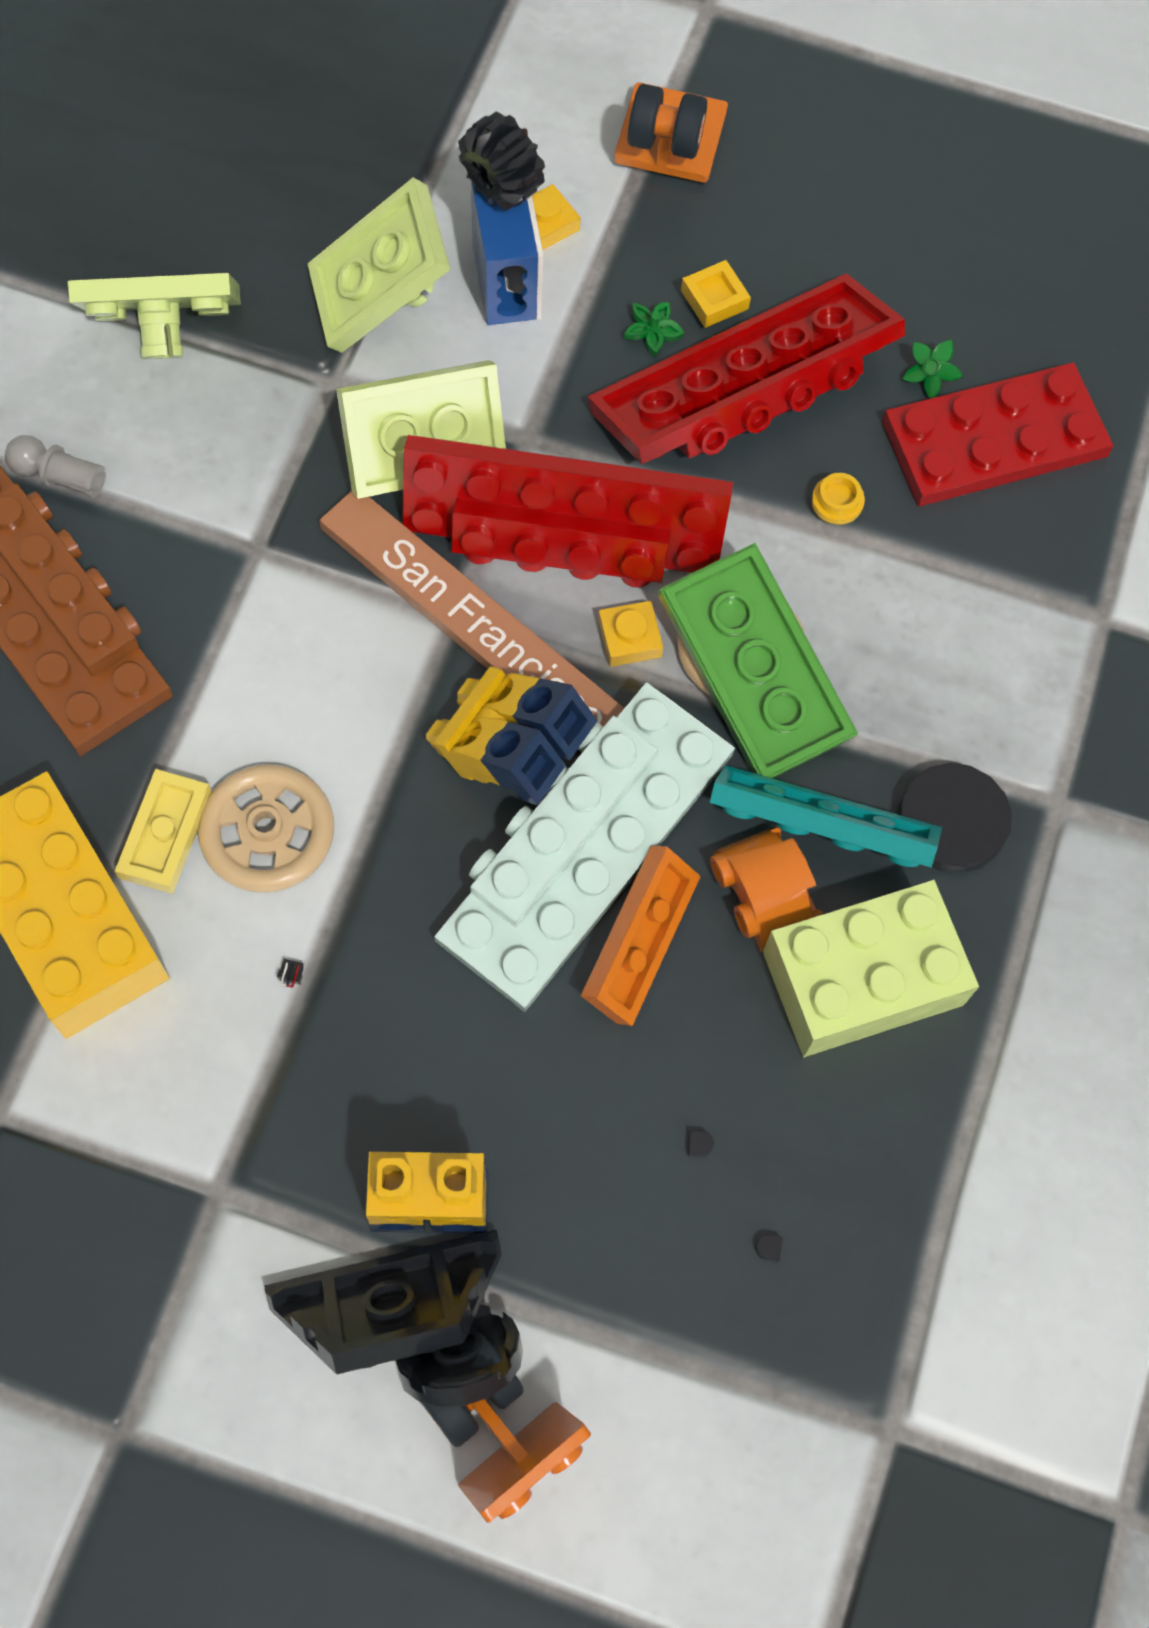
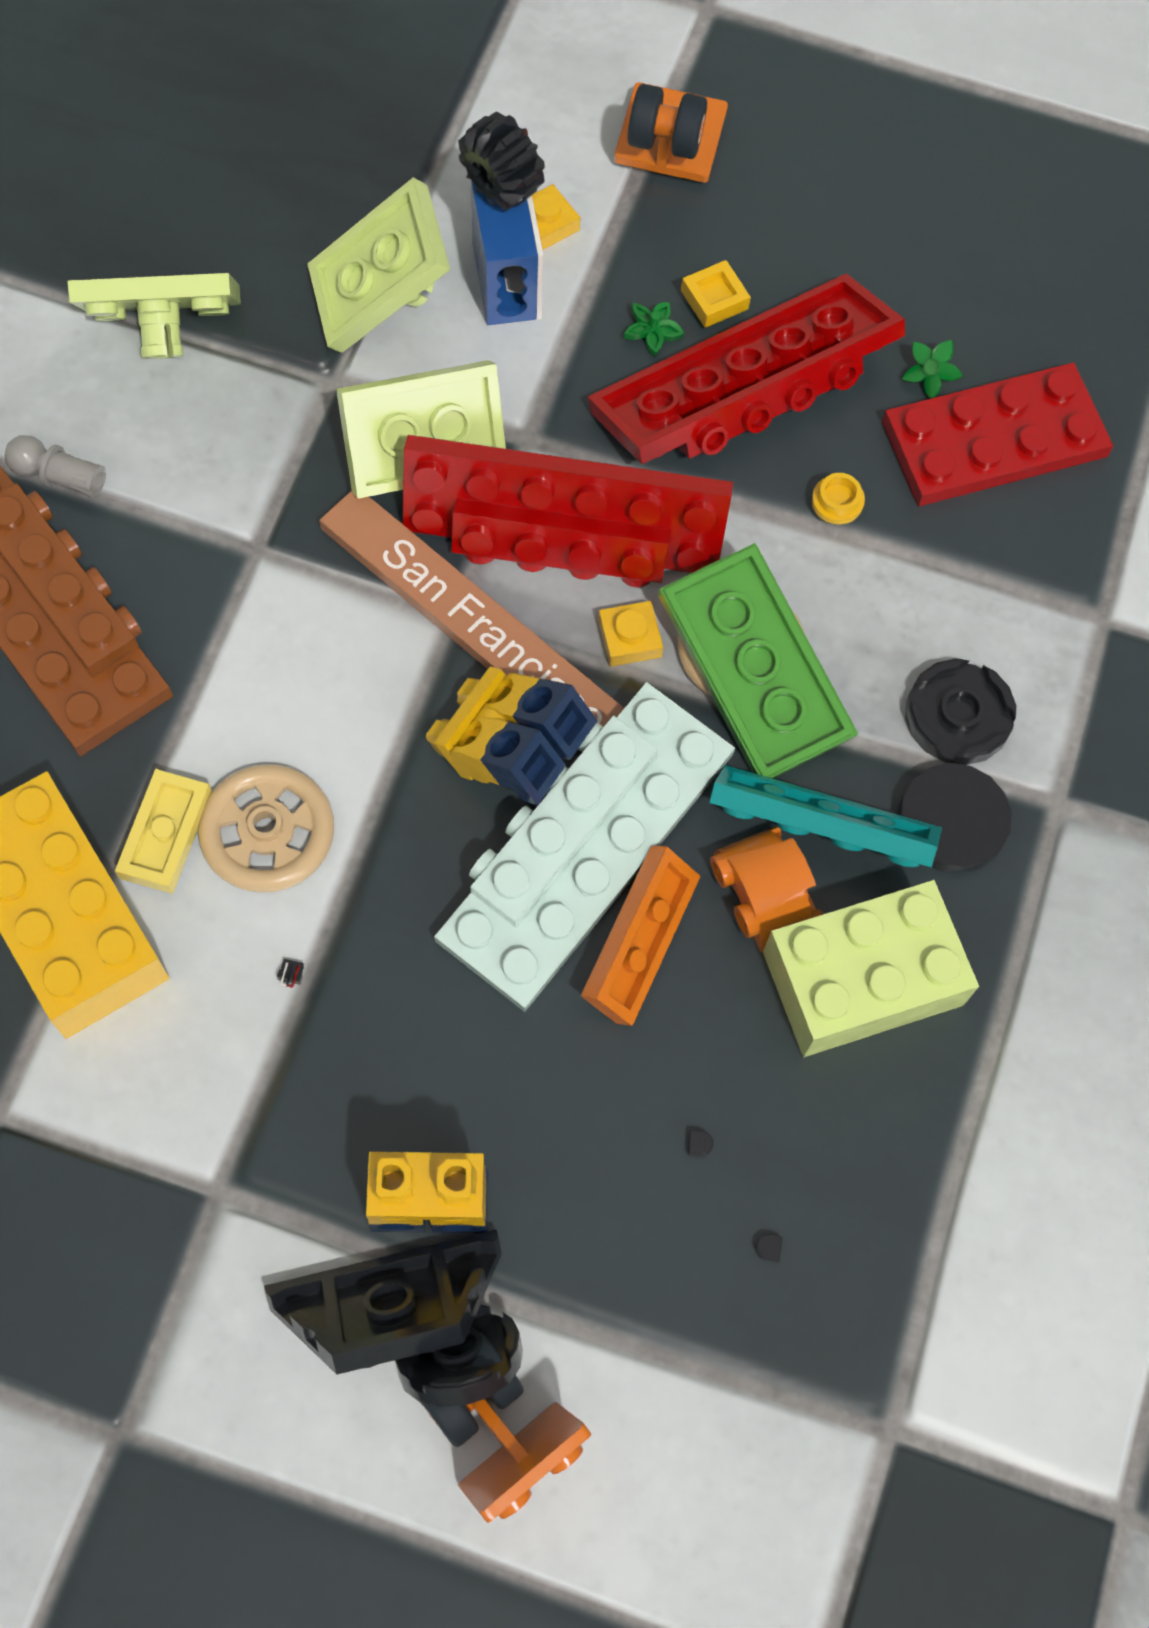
none -> black tile [905,658,1017,765]

